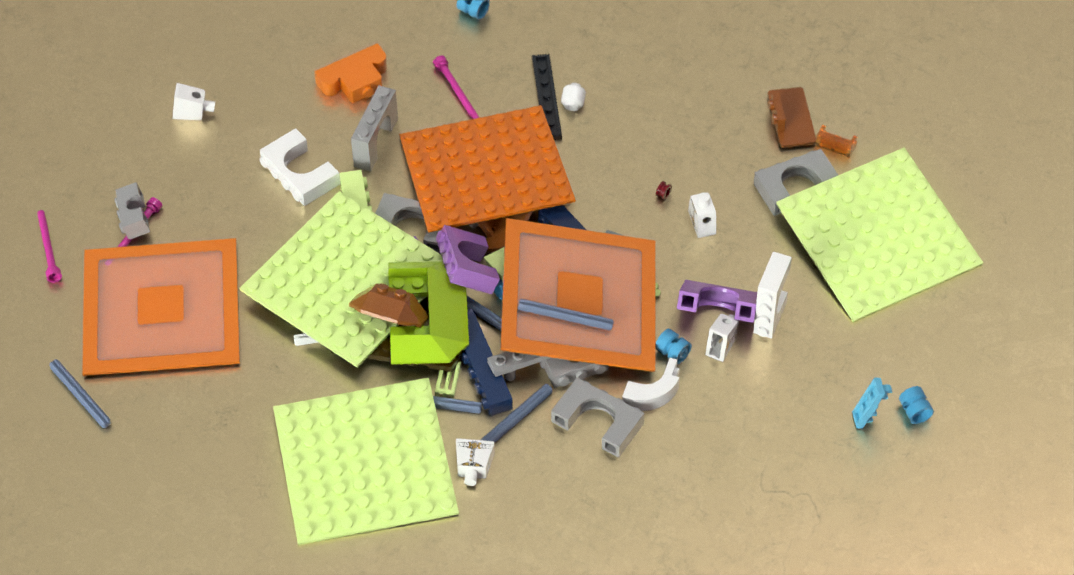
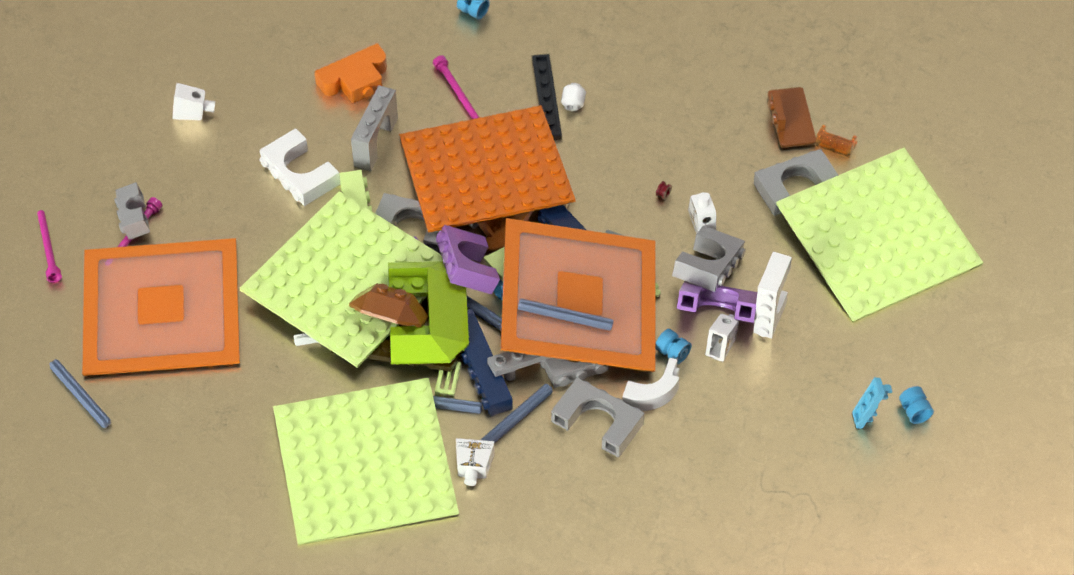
none -> light grey arch [672,226,746,292]

